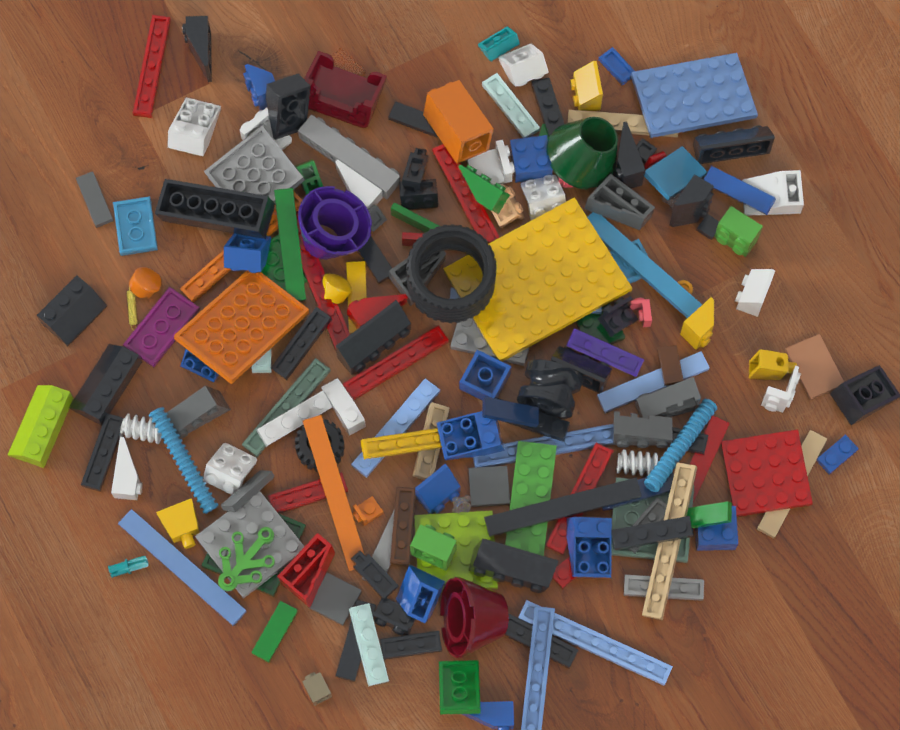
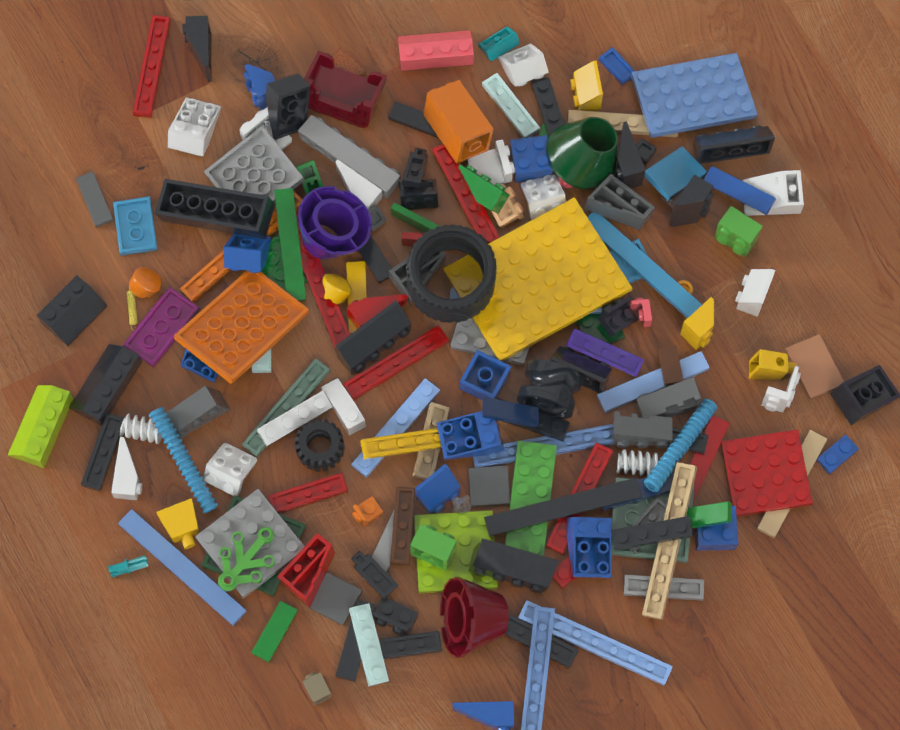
dark grey tile [221,470,275,512] -> none
black plate [271,307,332,380] -> none
orange tile [302,415,365,571] -> none
blue slope [396,565,445,623] -> none
green tile [439,660,481,715] -> none
red arm [644,151,667,170] -> none
black tile [696,214,719,240] -> none
none -> coral slope [398,30,474,71]

